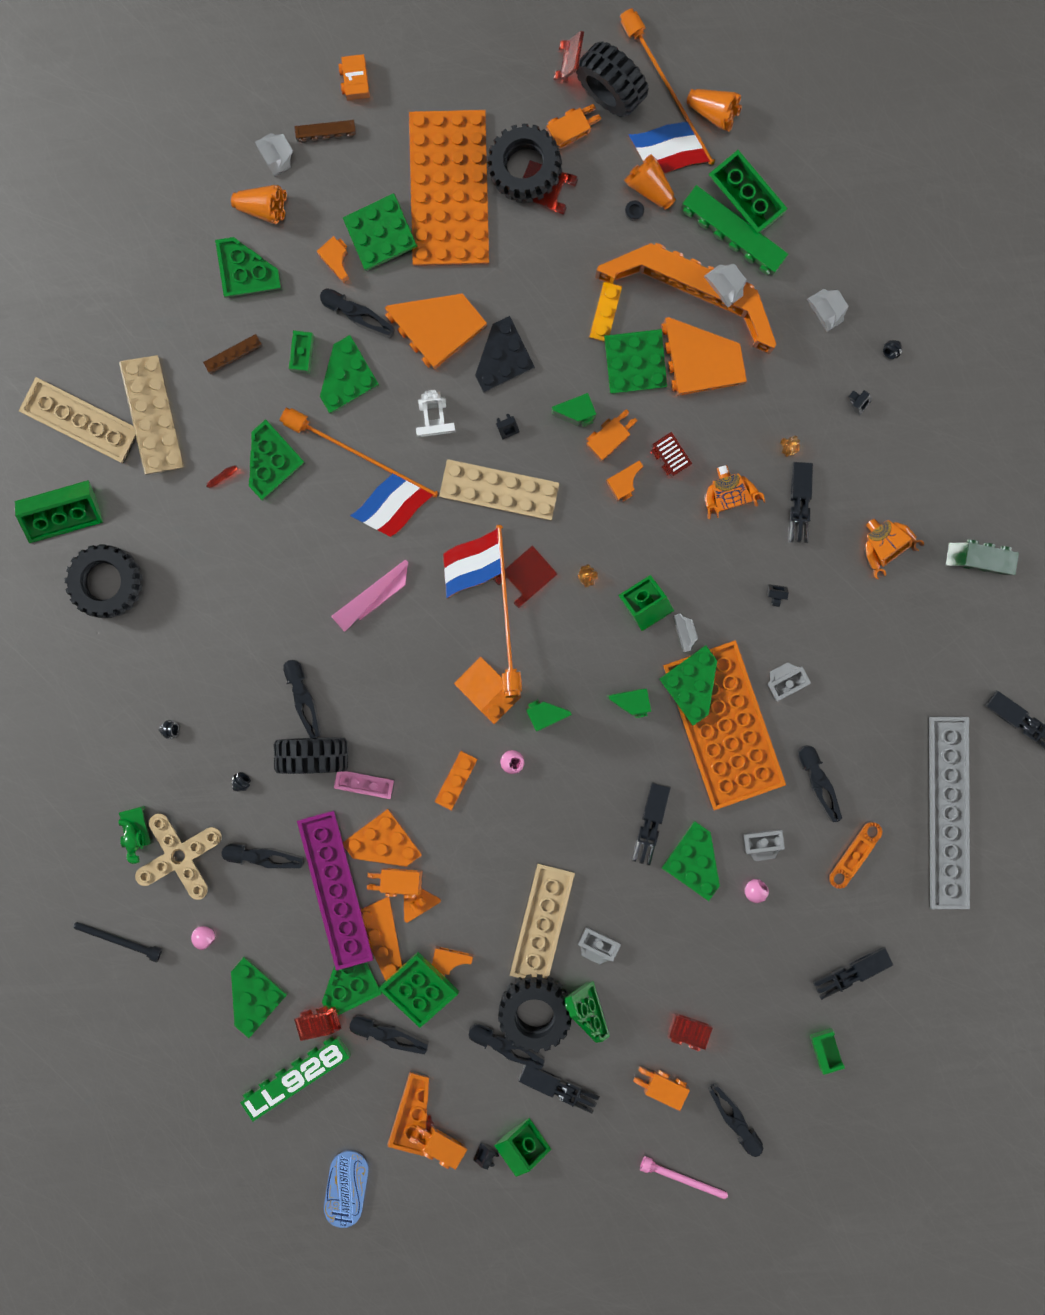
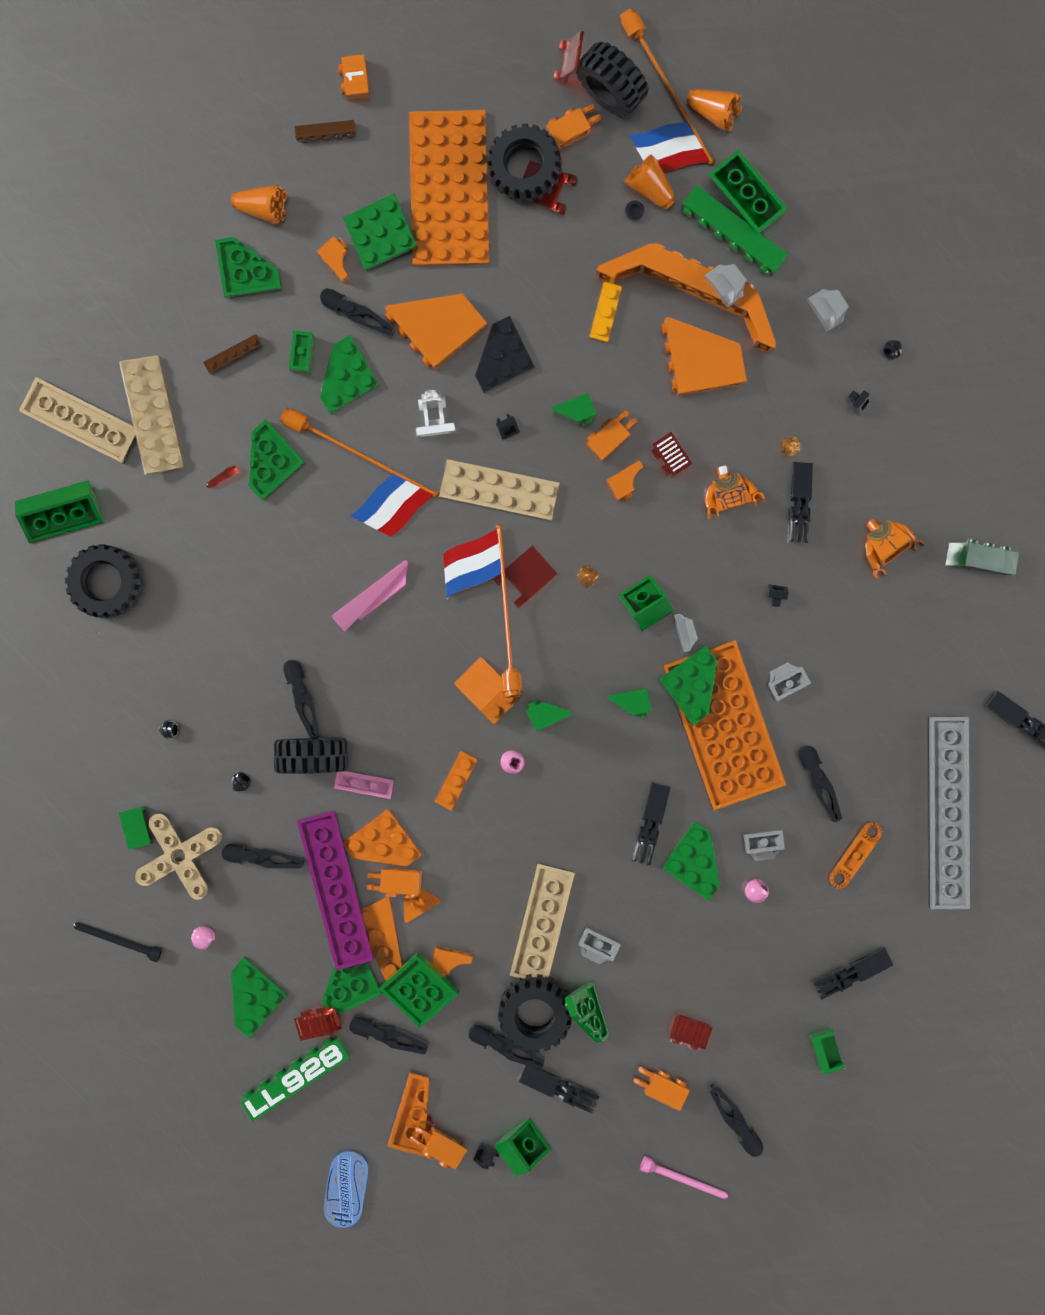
green piece [118,819,144,864] -> none
light grey slope [255,133,293,177] -> none
green plate [604,329,667,393] -> none

